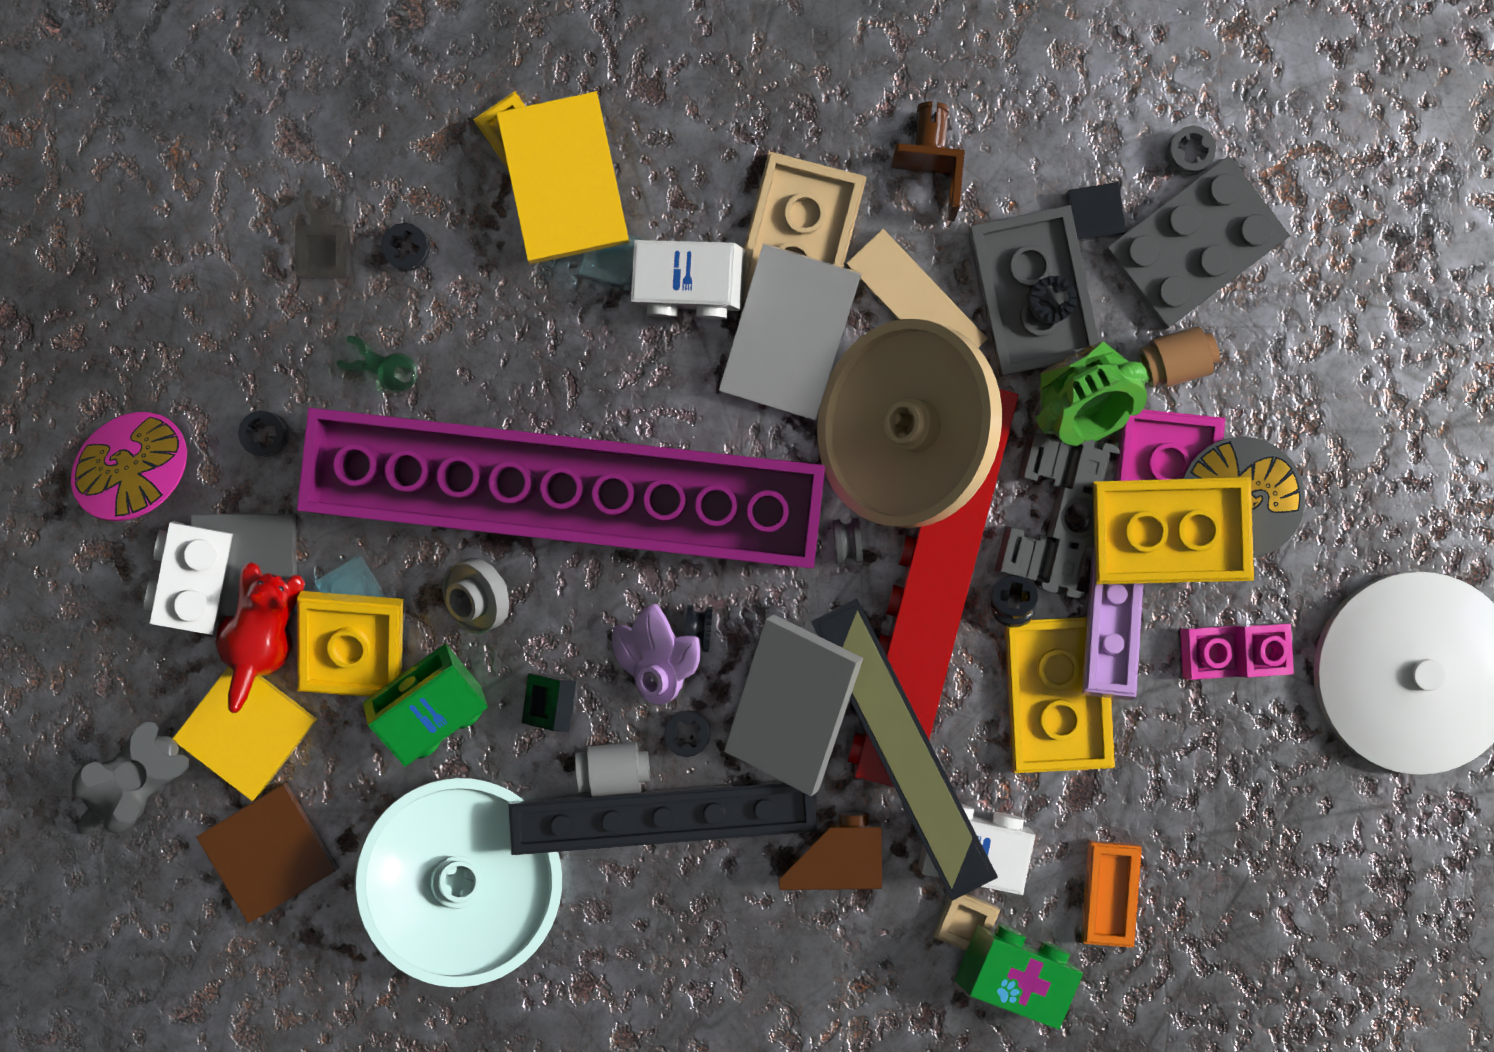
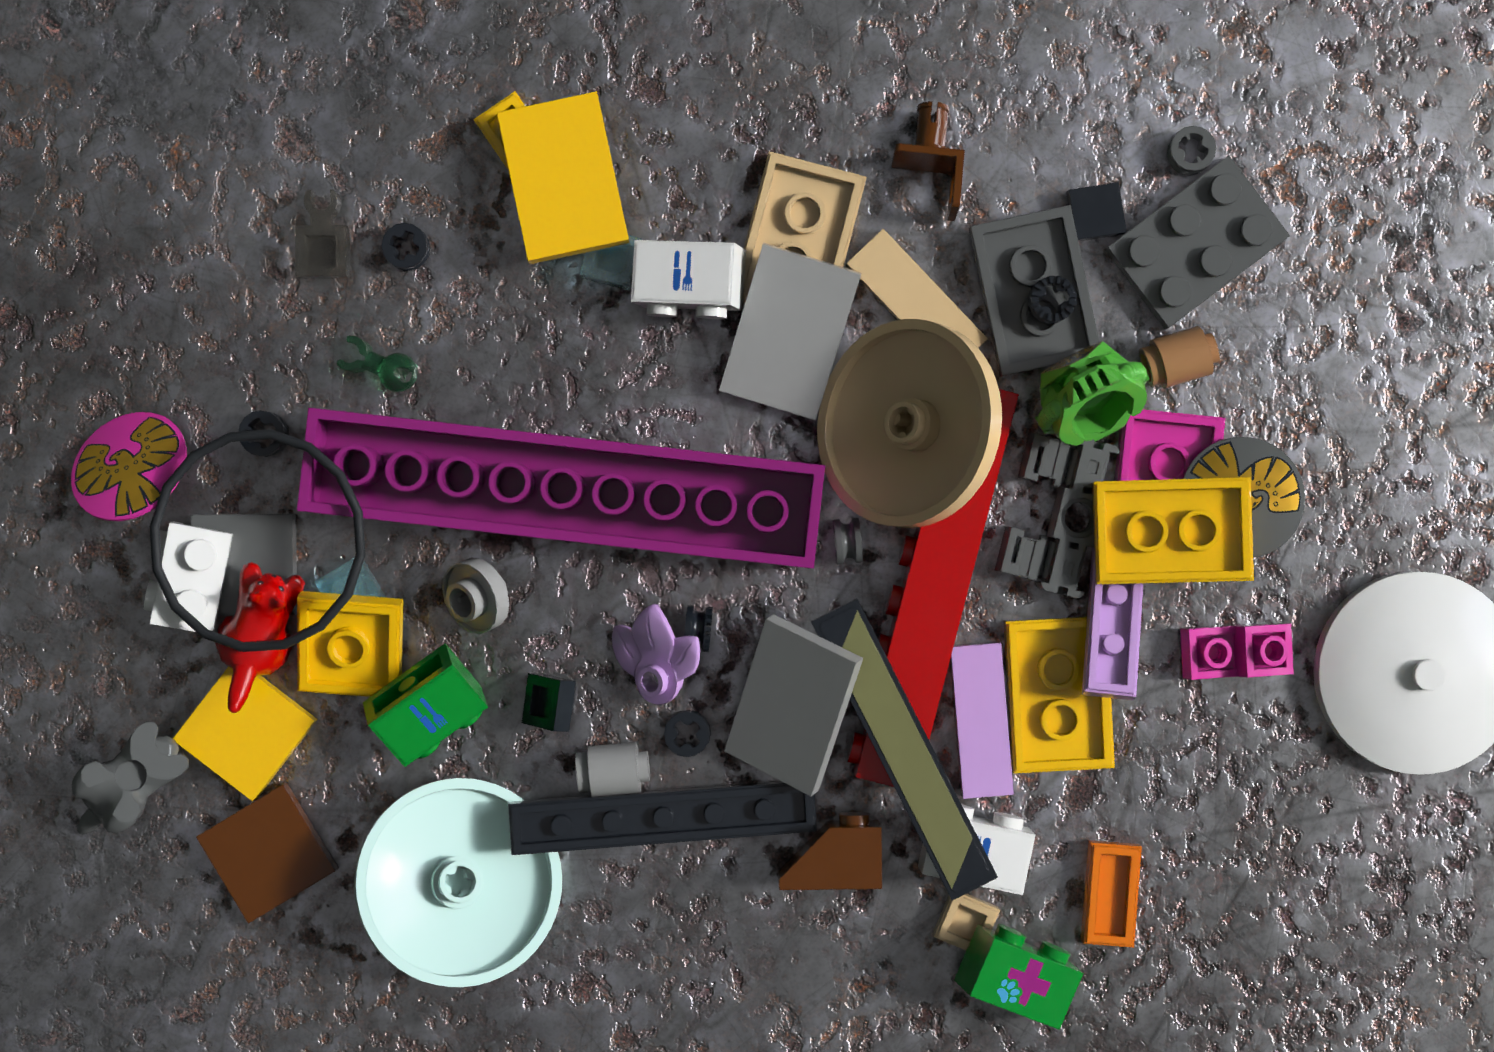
black bush [991,576,1038,628] -> none
none -> black piece [149,429,366,652]
none -> lavender tile [950,642,1014,799]

